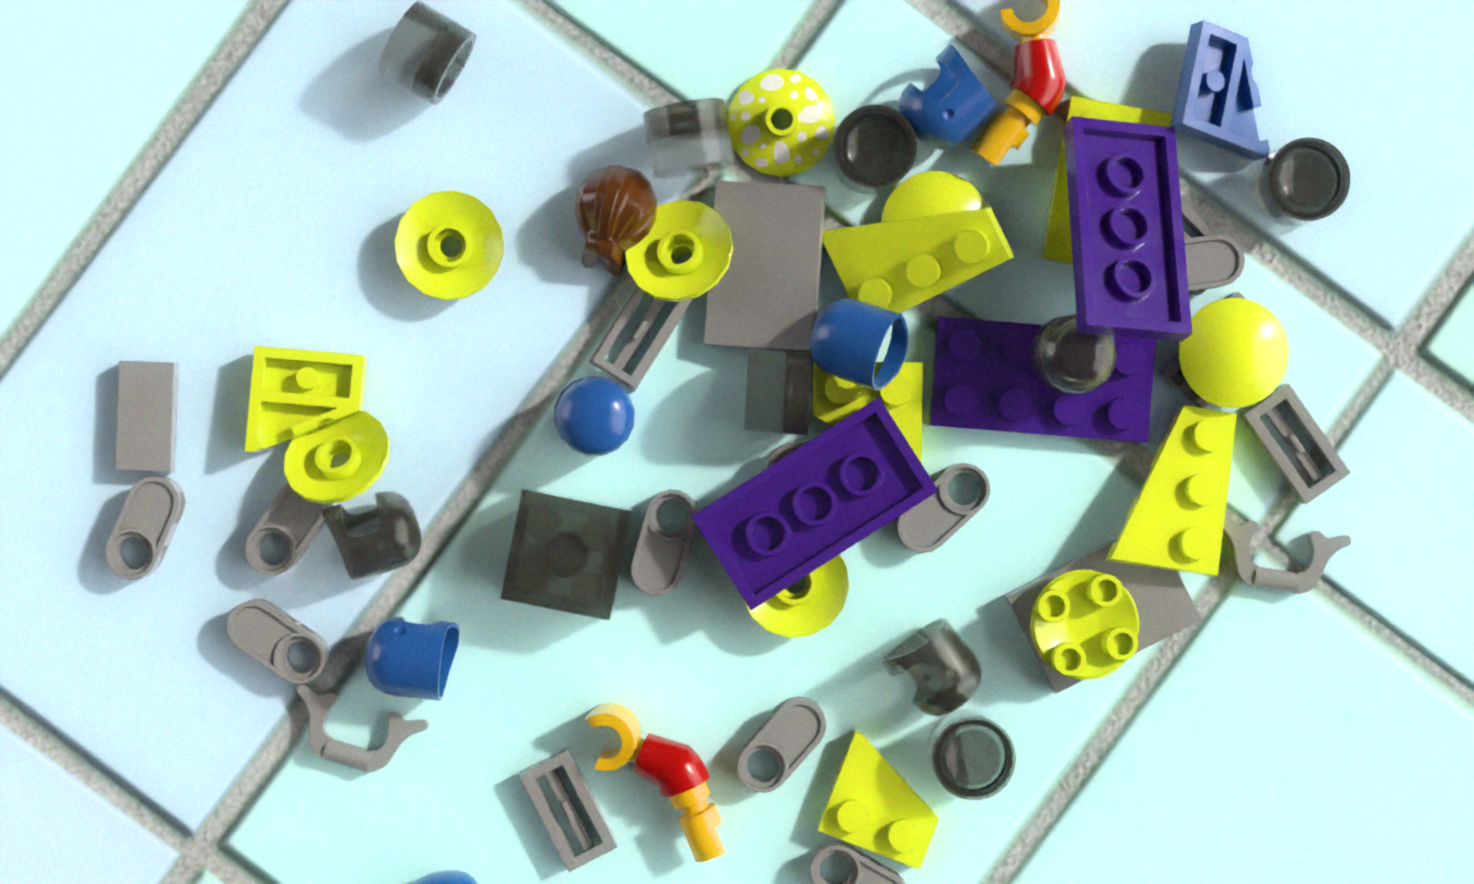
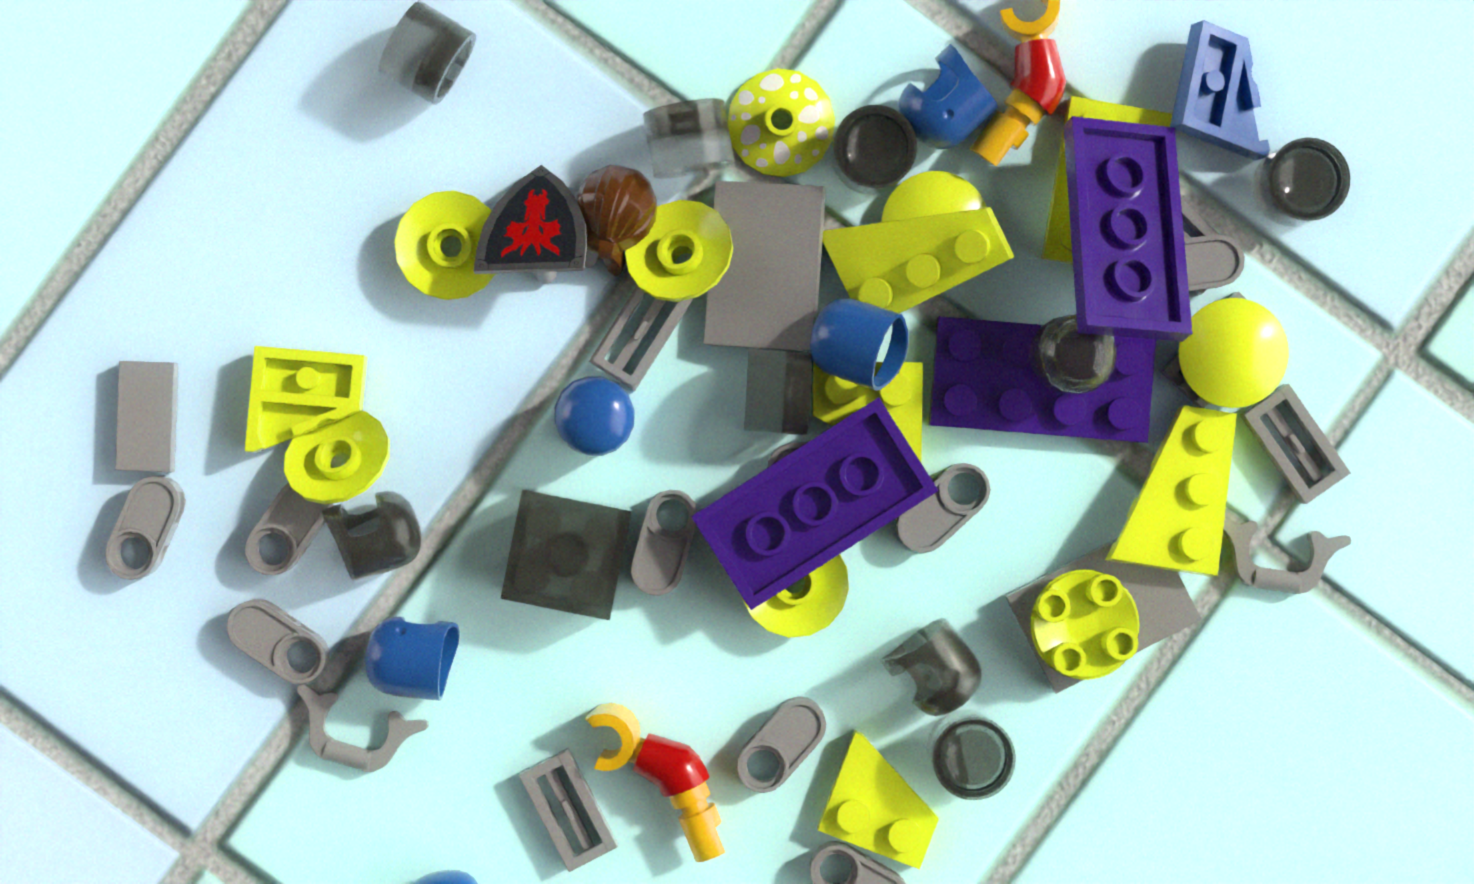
none -> shield [474,165,587,284]

